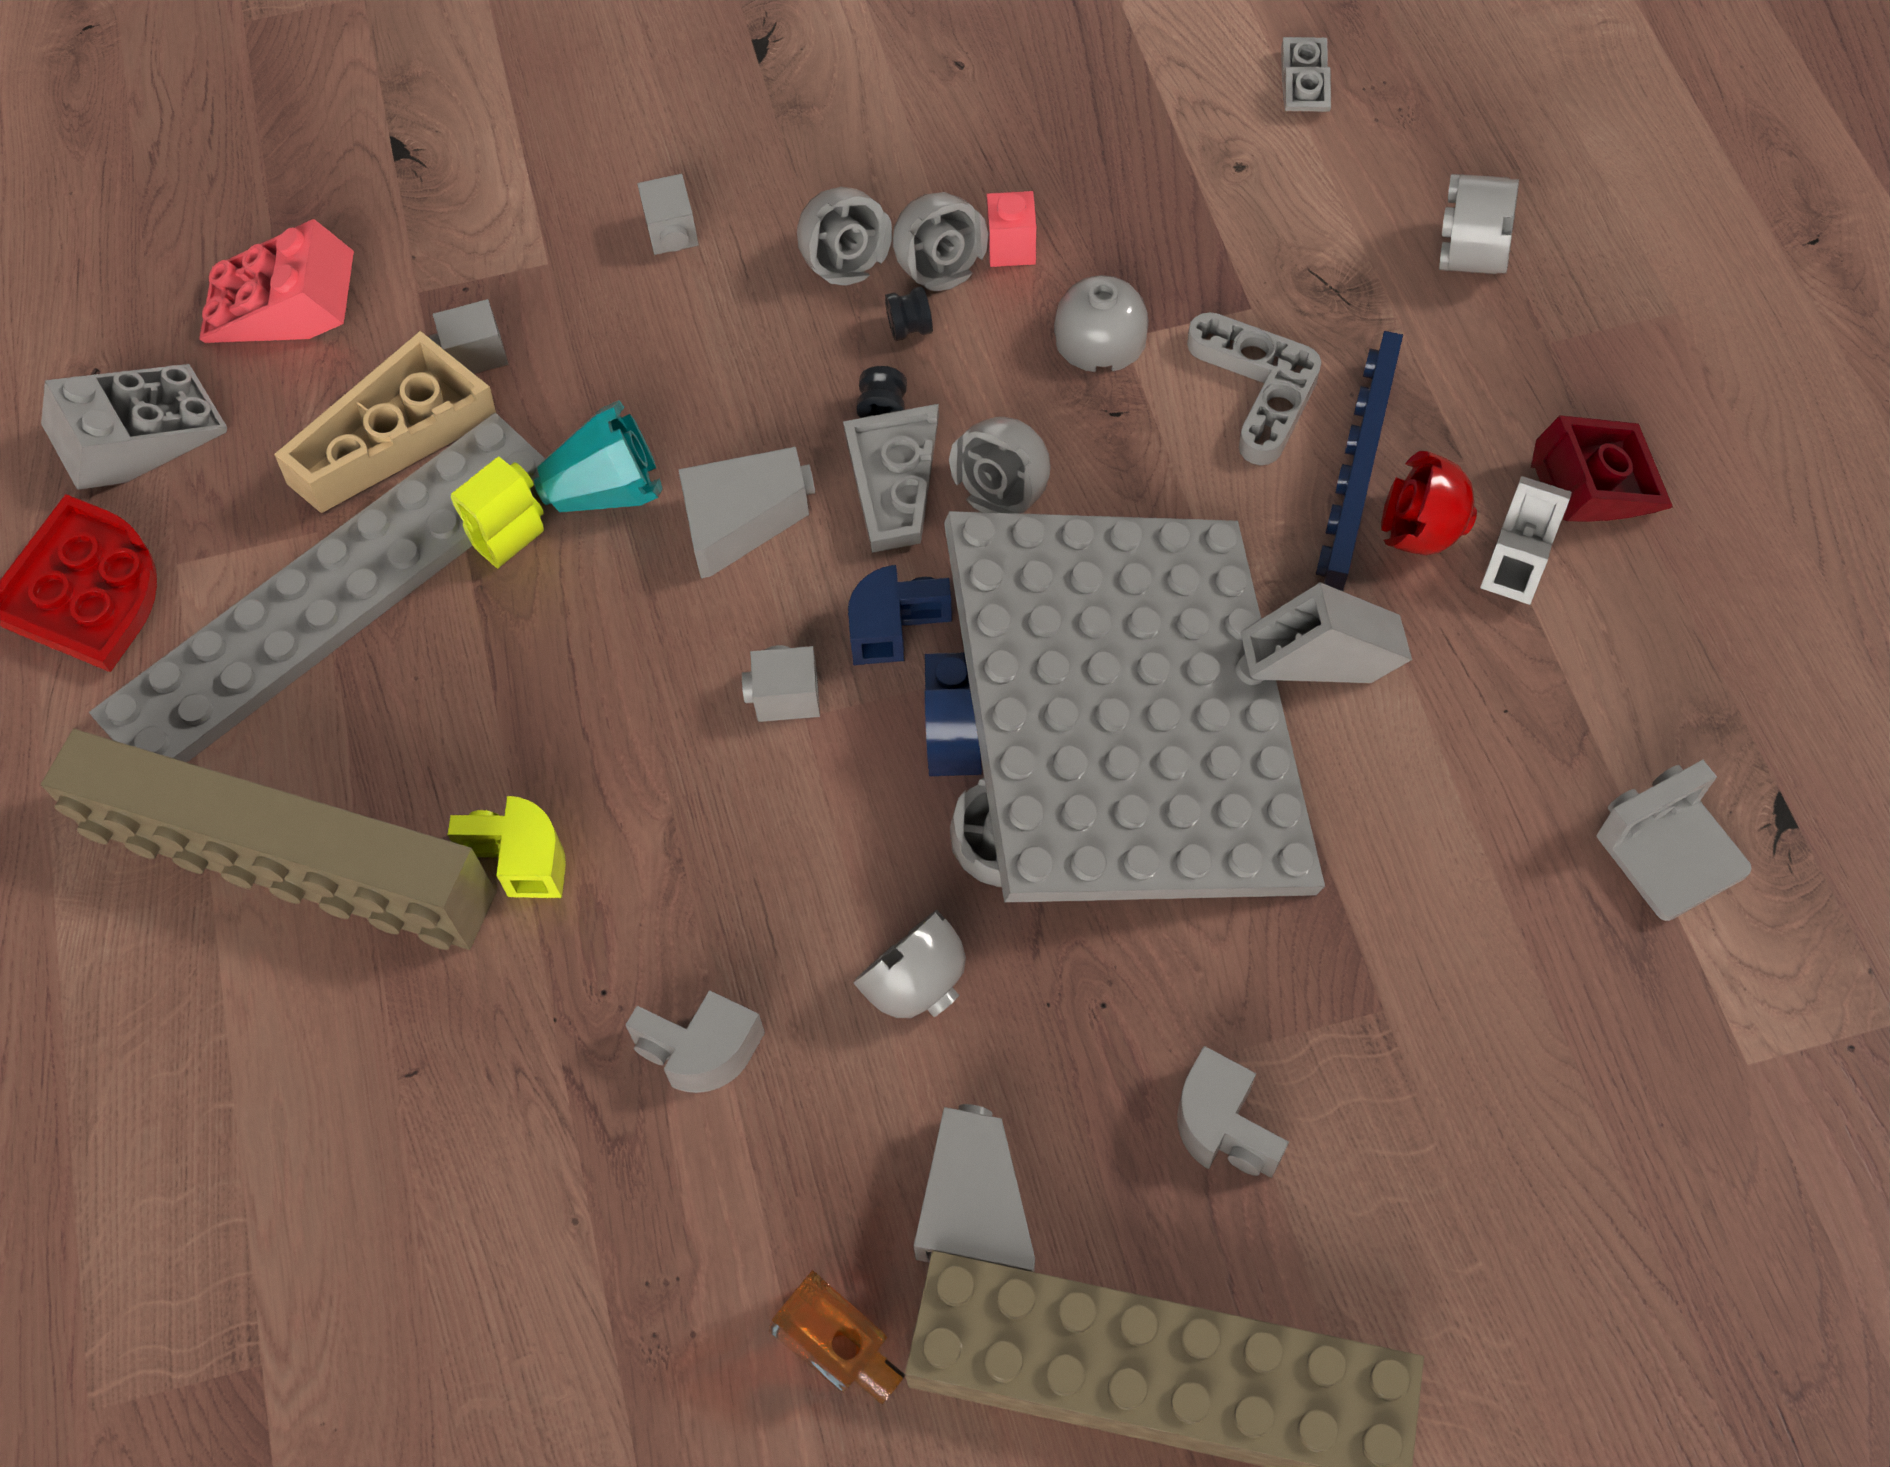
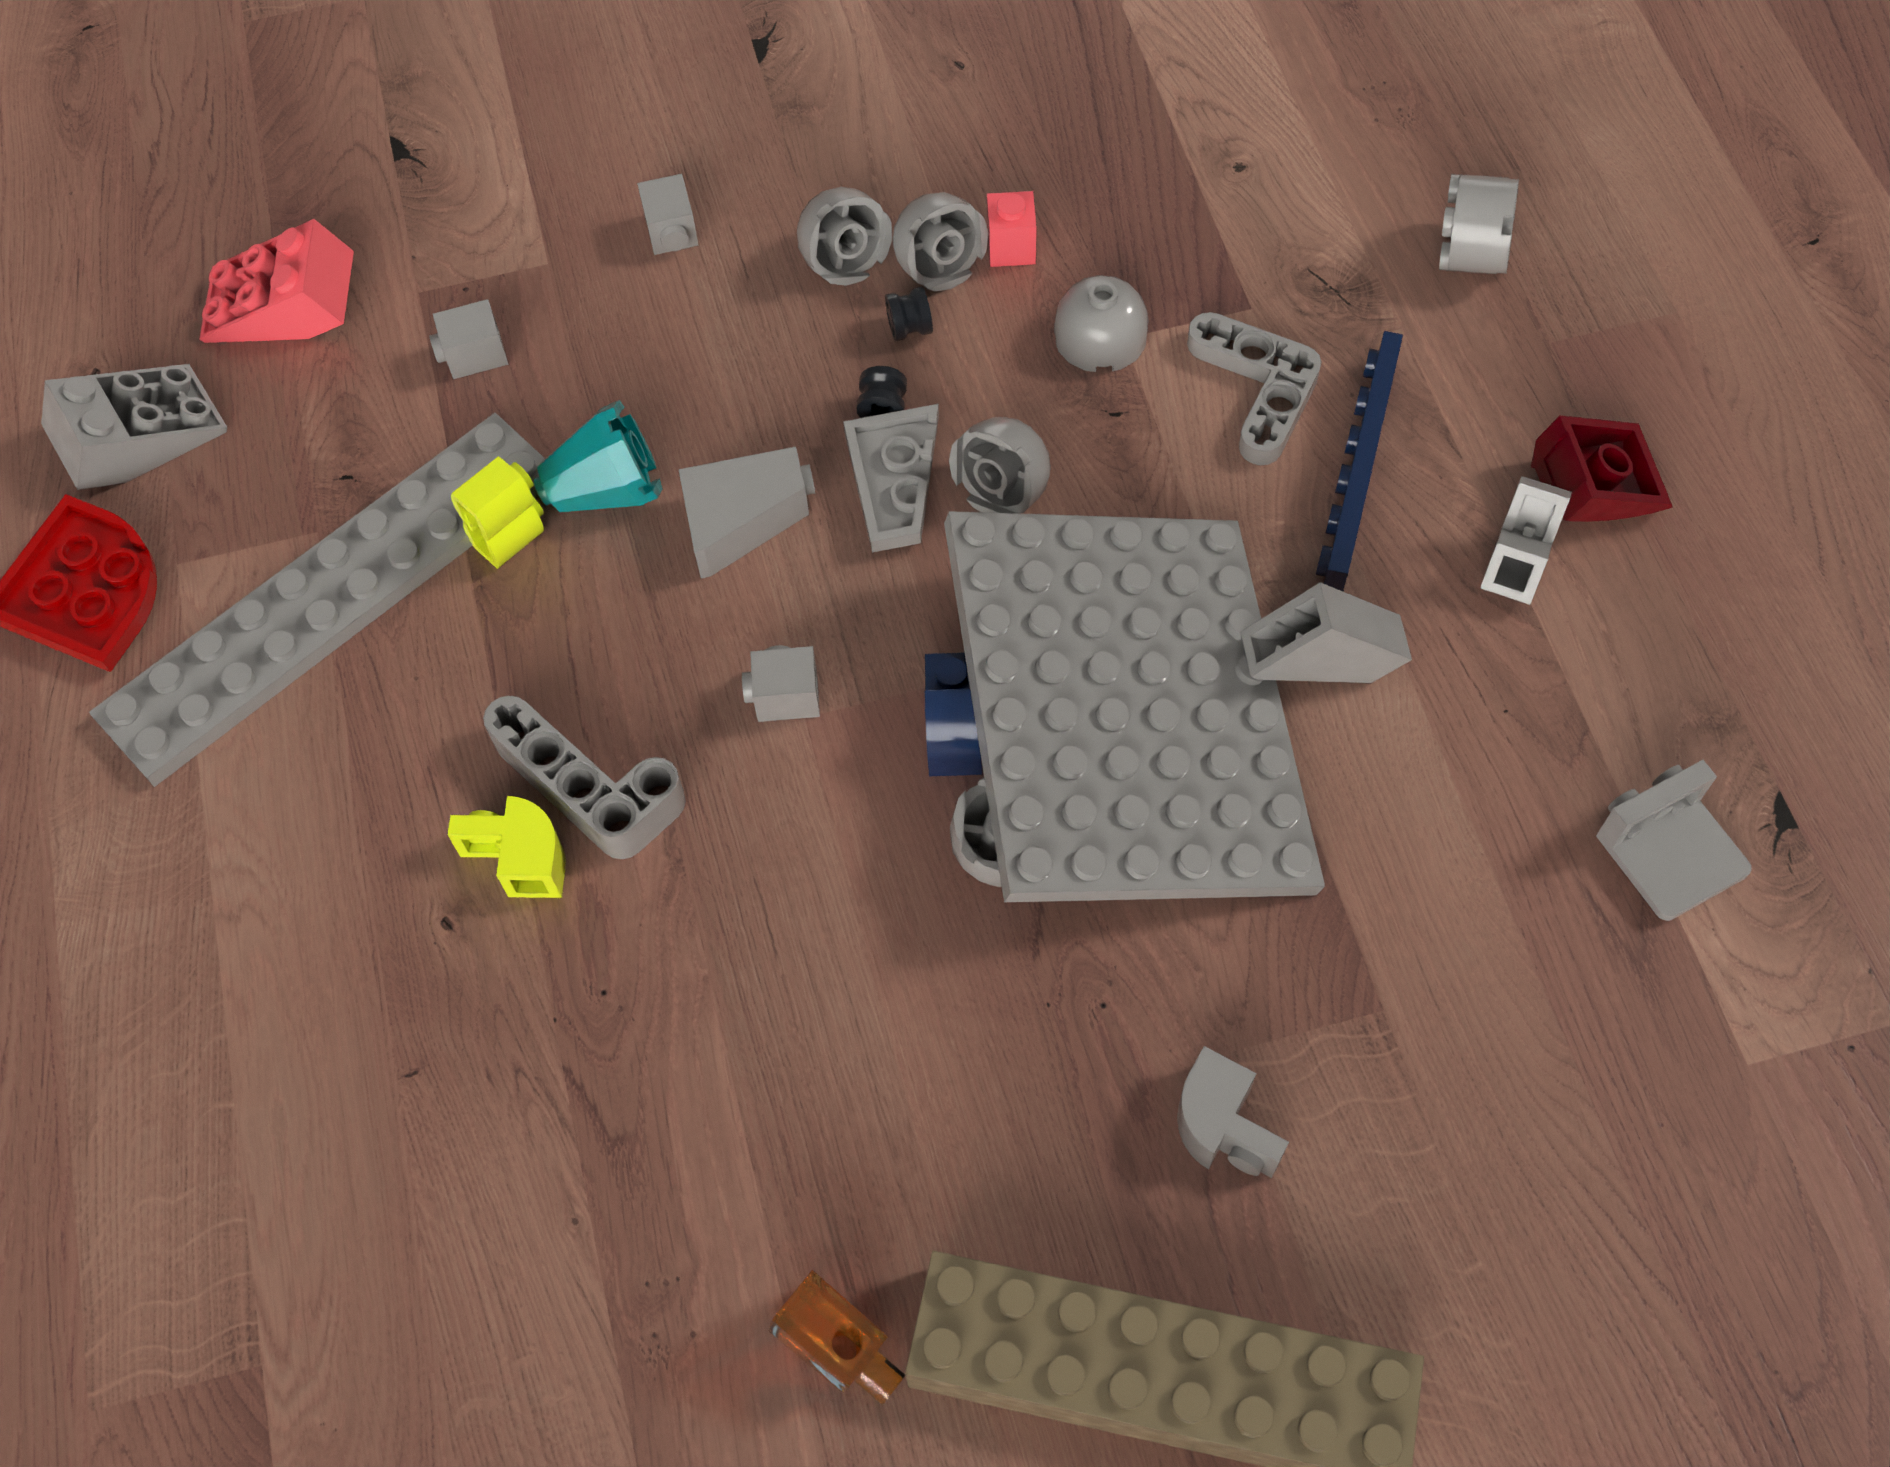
dark tan brick [40,728,497,950] -> none
tan wedge [274,331,496,513] -> none
light grey brick [626,990,765,1093] -> none
dark blue brick [848,565,952,665] -> none
light grey cylinder [853,910,966,1018] -> none
light grey slope [914,1104,1035,1272] -> none
light grey slope [1281,37,1331,112] -> none
red cylinder [1381,451,1477,555] -> none
none -> light grey beam [483,696,686,859]

